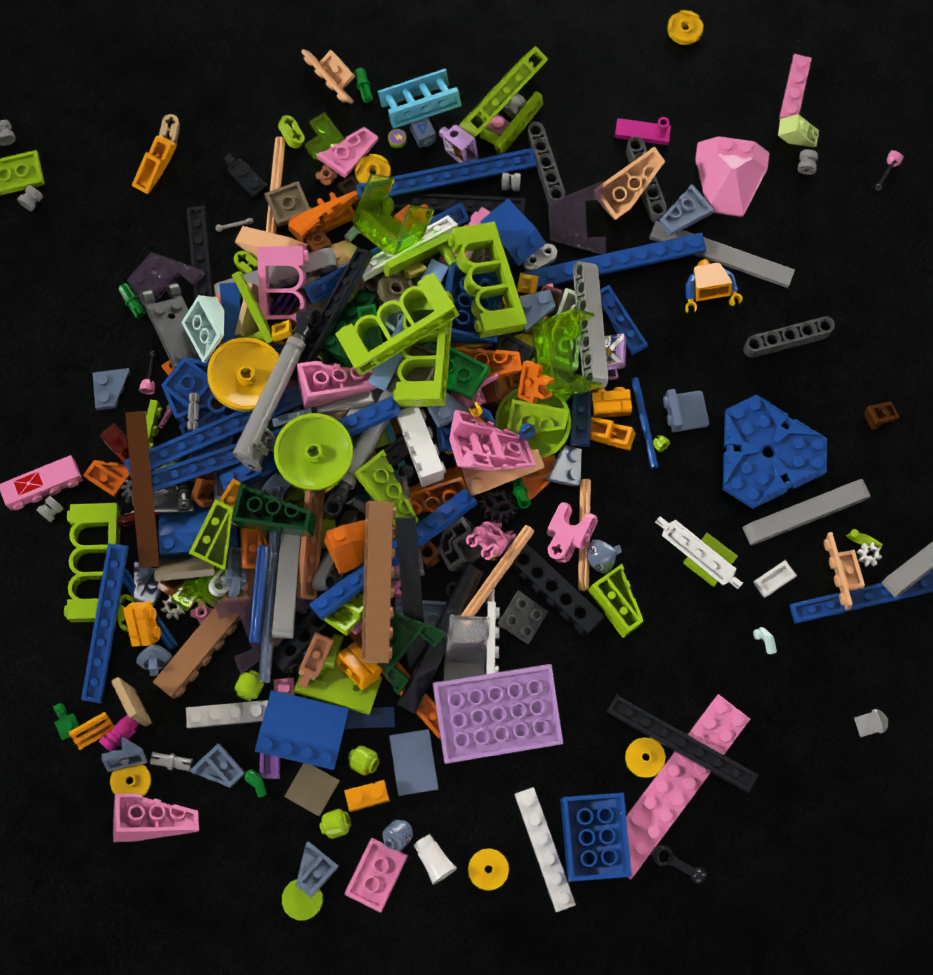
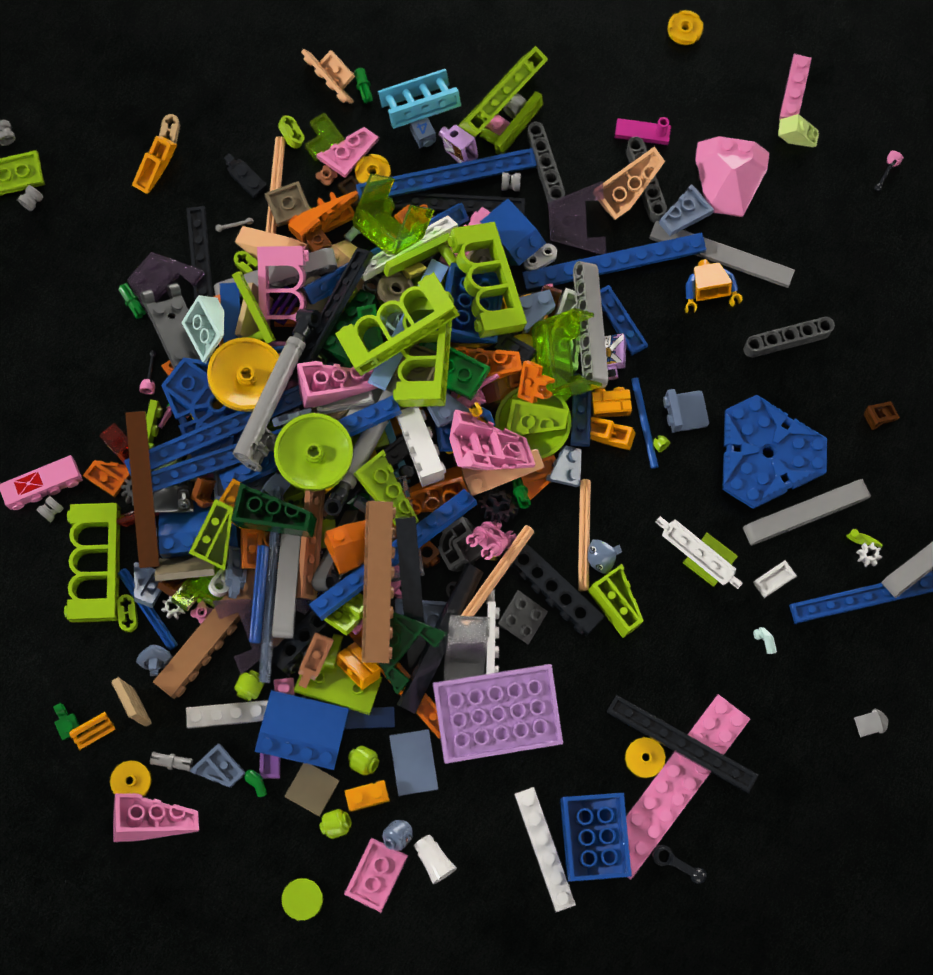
blue tile [81,543,129,703] -> none
sand blue wing [93,368,130,410] -> none
dark pink axle [99,714,140,752] -> none
sand blue slope [102,737,147,772] -> none
light orange brick [123,601,161,646] -> none
light grey axle [187,393,200,431] -> none
yellow tile [271,320,293,345] -> none
sand blue wing [296,841,338,898] -> none
tile [388,129,406,148] -> none
yellow plate [468,849,509,890] -> none
yellow tile [517,273,540,294] -> none
blue hinge [520,423,535,439] -> none
bright pink piece [547,502,598,564] -> none
light grey wheel [798,150,818,175] -> none
light nougat bracket [824,532,865,610] -> none

